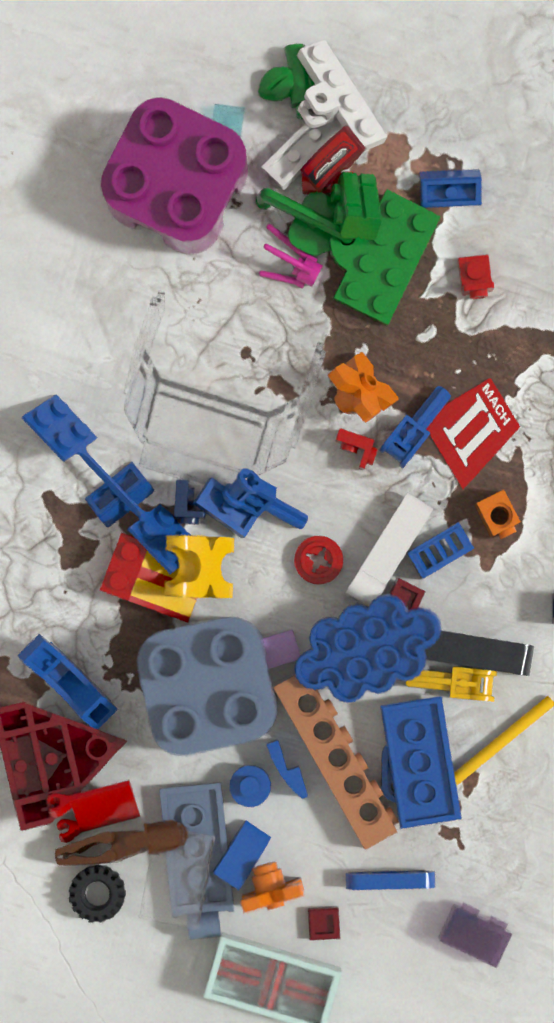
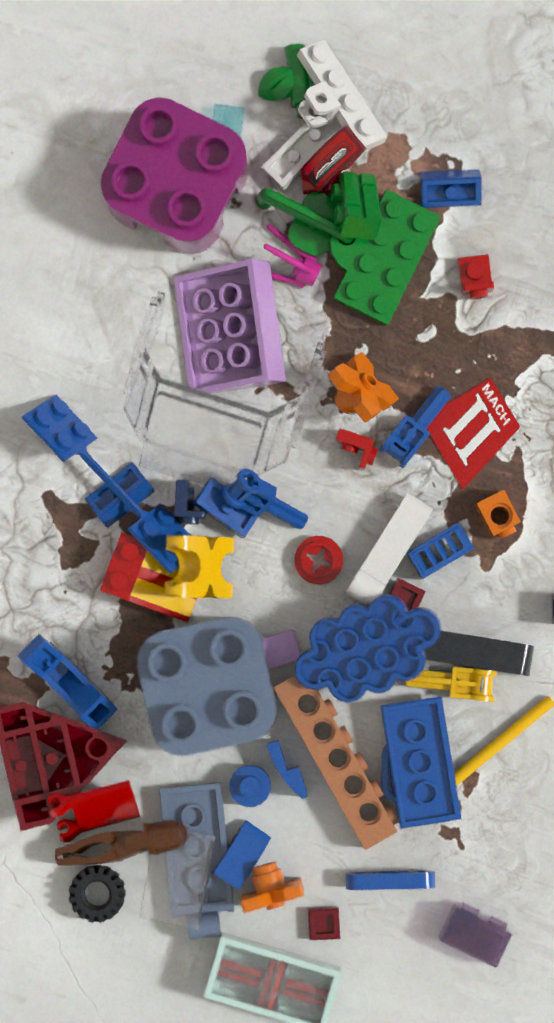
none -> lavender slope [173,258,286,396]

